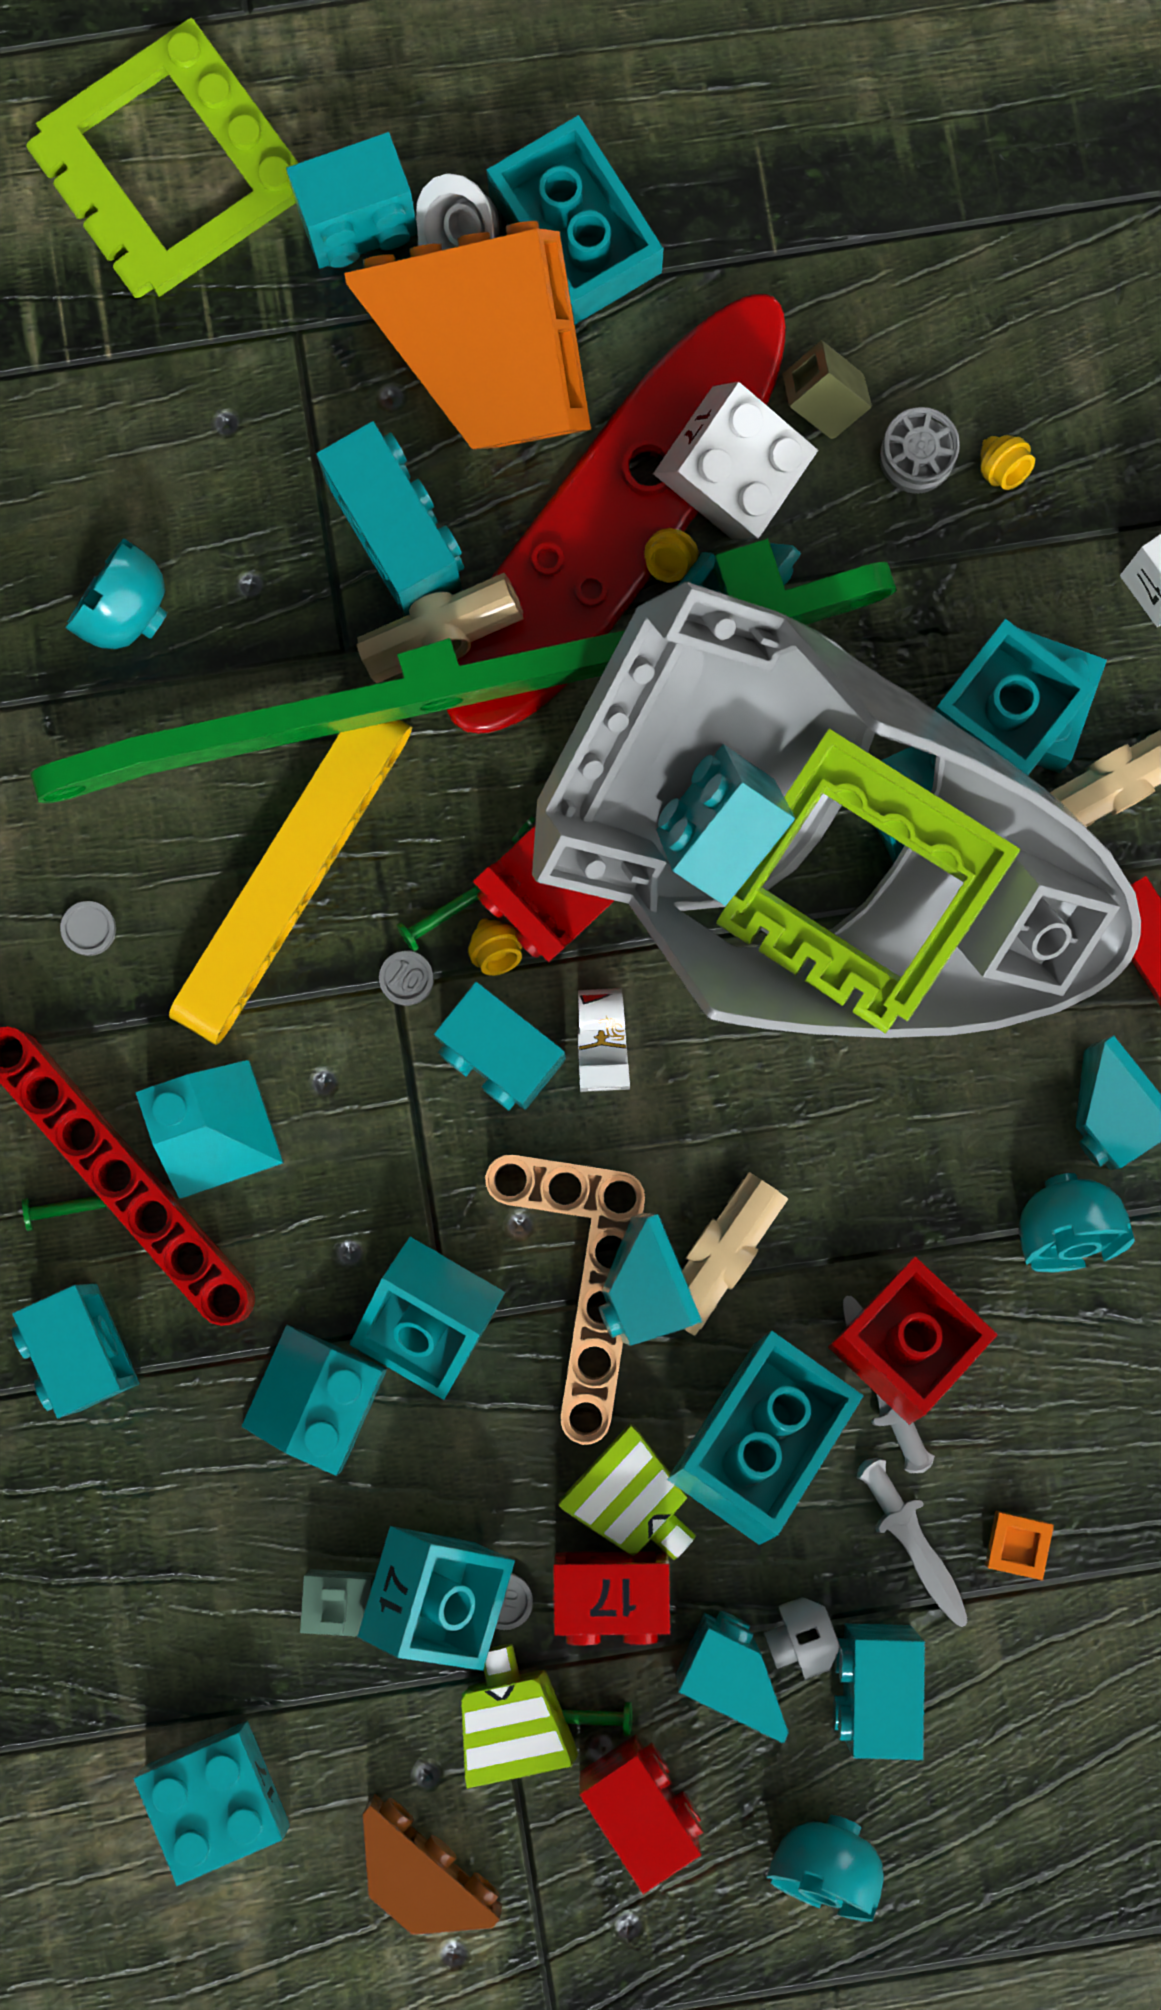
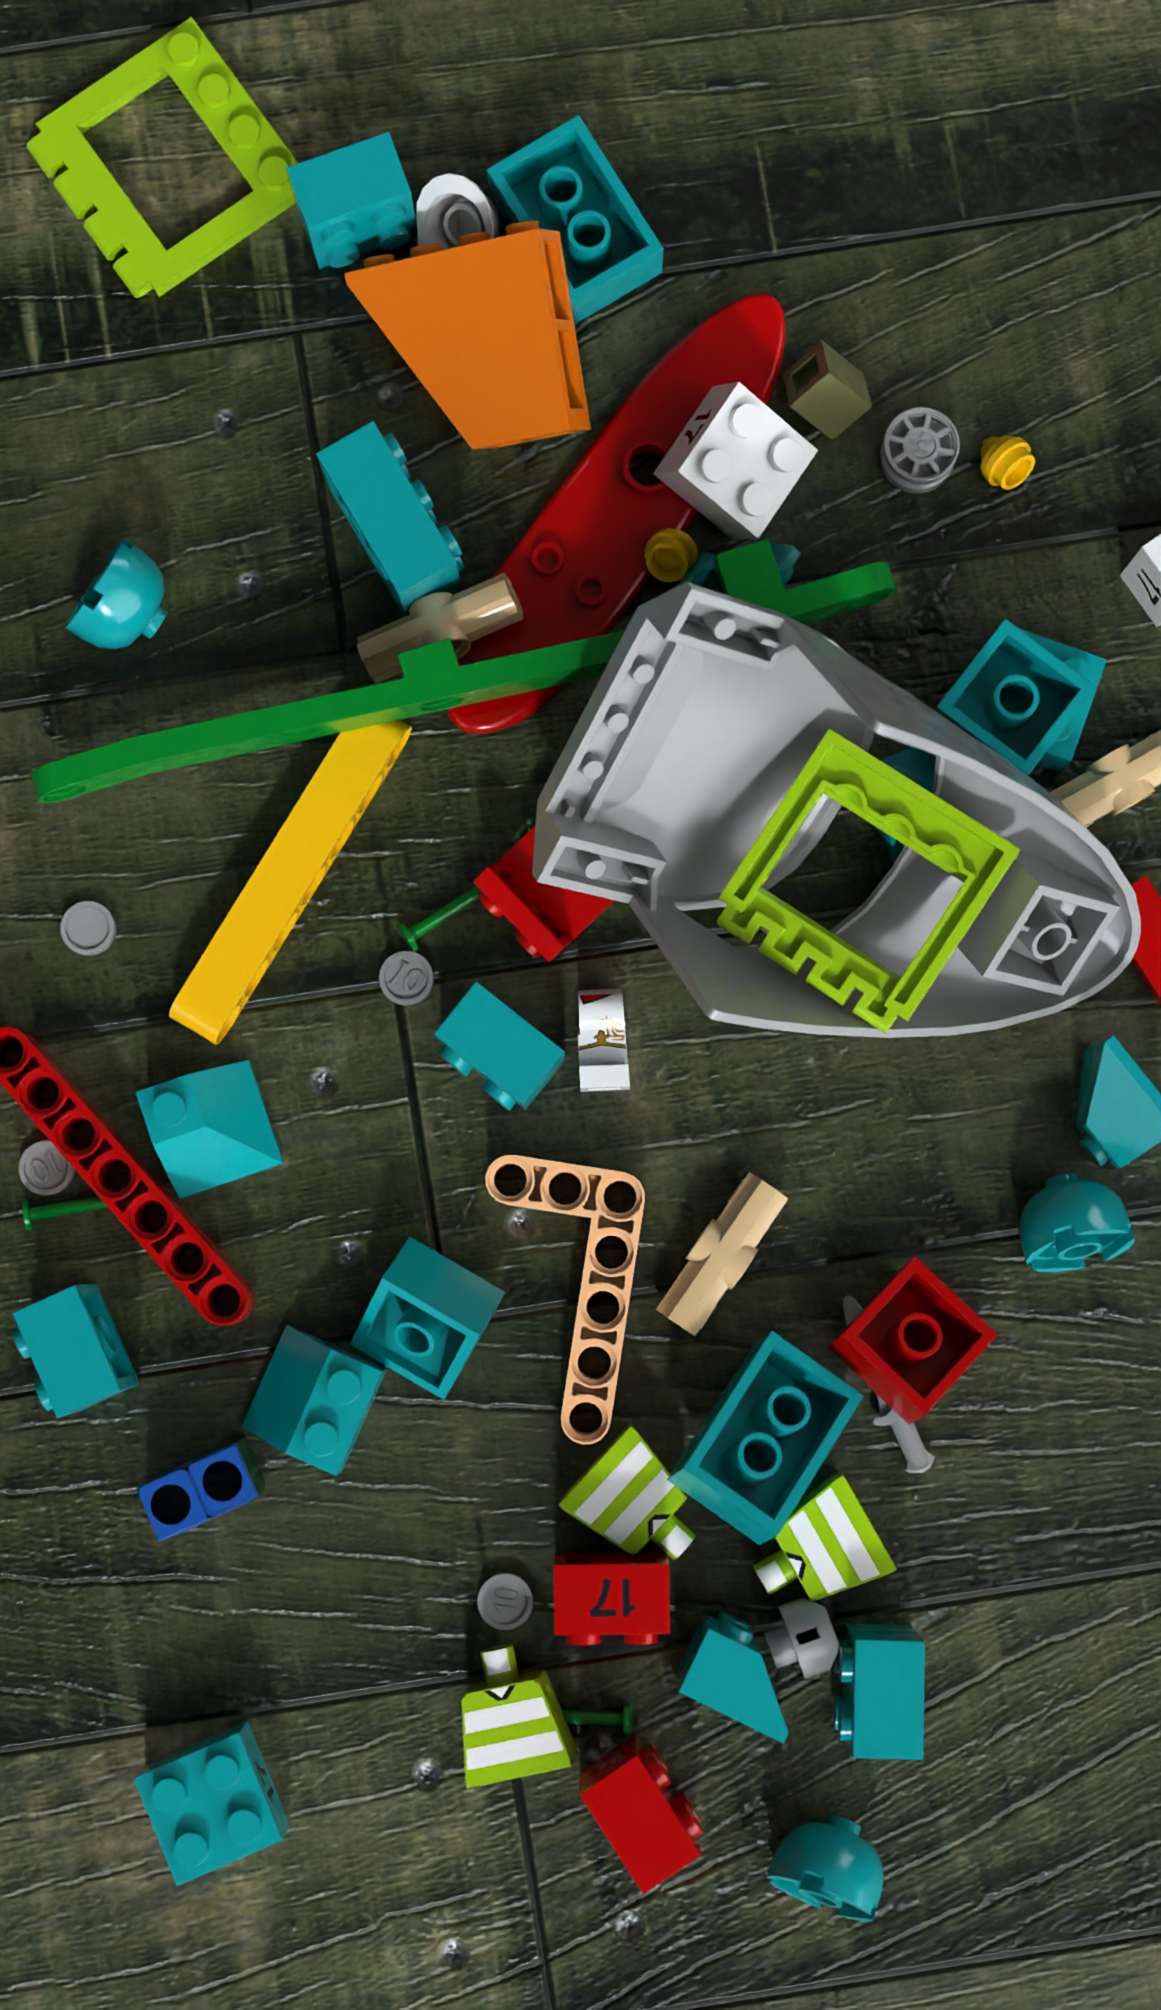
sand green brick [300,1569,376,1636] -> none
teal brick [357,1526,515,1671] -> none
dark orange slope [363,1794,502,1935] -> none
yellow plate [468,918,522,976] -> none
teal slope [599,1213,702,1346] -> none
brick [656,744,796,906] -> none
light grey sword [856,1457,967,1627] -> none
orange plate [985,1511,1054,1580] -> none
none -> light grey piece [18,1141,75,1195]
none -> blue piece [136,1435,265,1542]
none -> torso [753,1470,897,1601]

